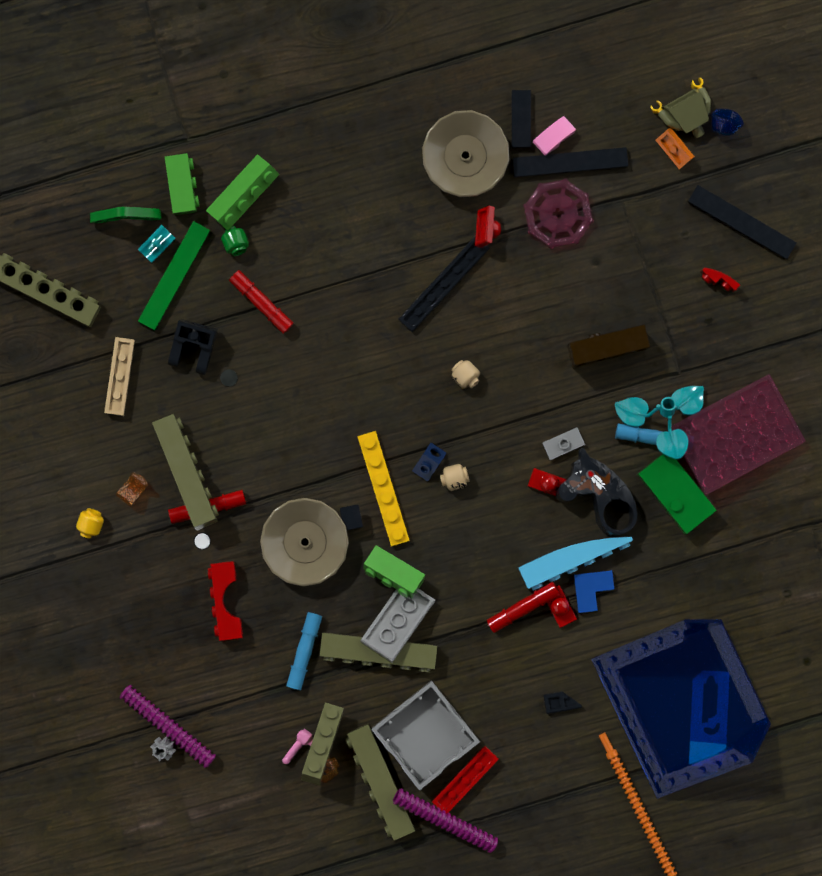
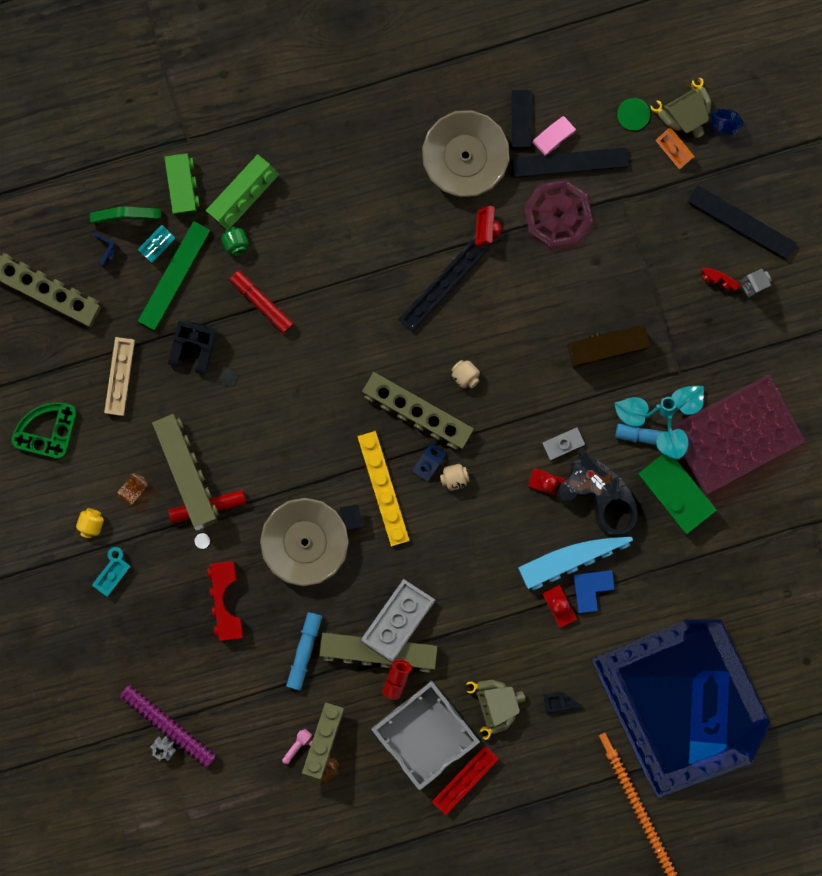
olive brick [345,723,415,840] -> none
bright green brick [363,545,425,599] -> none
magenta piece [393,788,498,853] -> none
red piece [487,582,561,633] -> none
none -> green beam [12,403,77,458]
none -> teal hinge [92,547,131,597]
none -> dark blue bracket [93,232,116,268]
none -> olive brick [362,372,474,450]
none -> red pin [382,659,411,700]
none -> olive torso [466,680,525,740]
none -> green piece [617,98,650,131]
none -> light grey slope [740,269,772,298]

